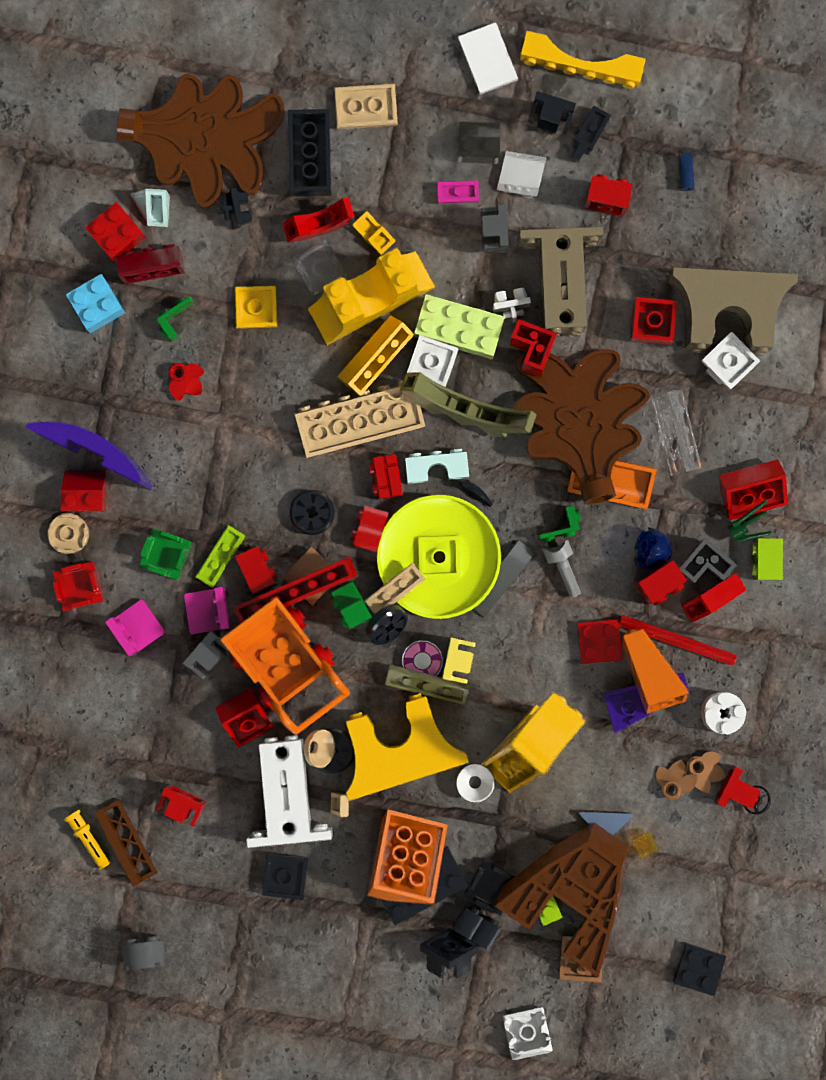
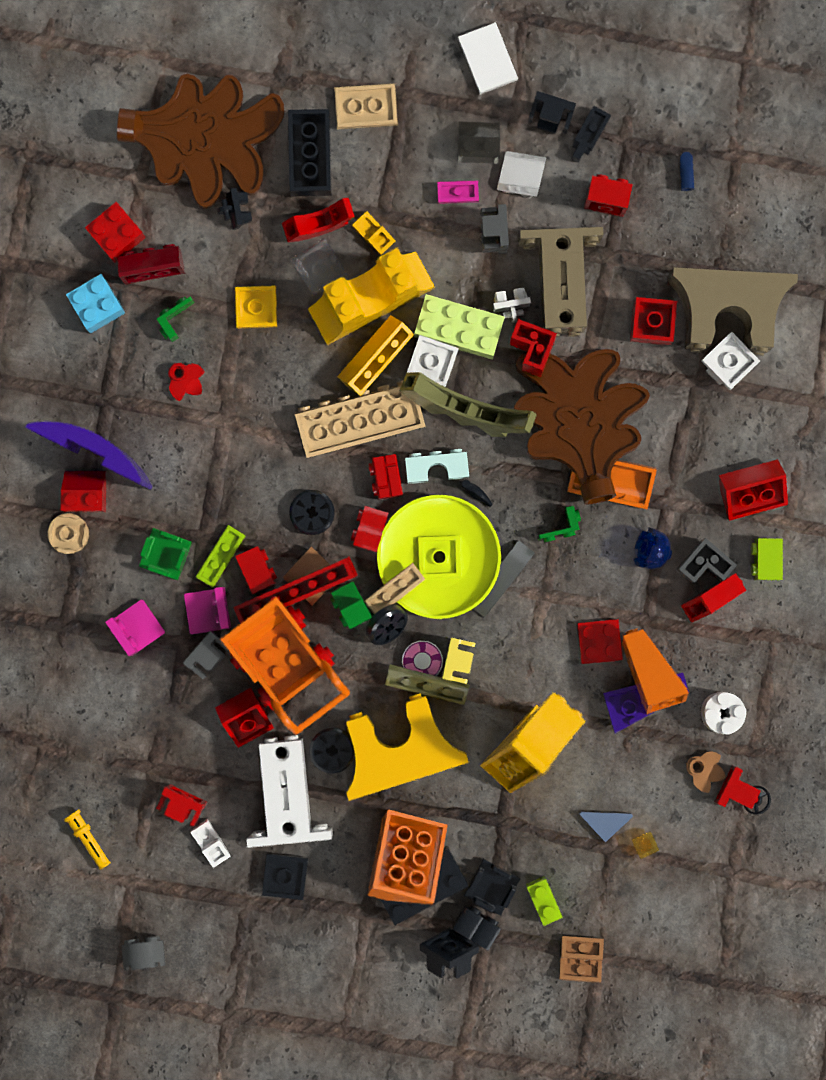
red panel [53,561,104,612] -> none
reddish brown fence [95,799,158,887] -> none
light aqua slope [130,189,170,227] -> none
tan piece [303,730,335,768] -> none
tan tile [331,792,349,817] -> none
white piece [456,764,494,802] -> none
reddish brown piece [491,823,628,977] -> none
white slope [503,1007,553,1060] -> none
yellow arch [520,31,646,89] -> none
light grey piece [542,538,581,598] -> none
red axle [619,615,737,666] -> none
red brick [634,560,687,606] -> none
clear fence [652,390,702,476] -> none
medium nougat plate [656,760,698,800] -> none
black plate [674,943,726,996] -> none
dark green plant [728,500,772,543] -> none
none -> white slope [190,819,231,868]

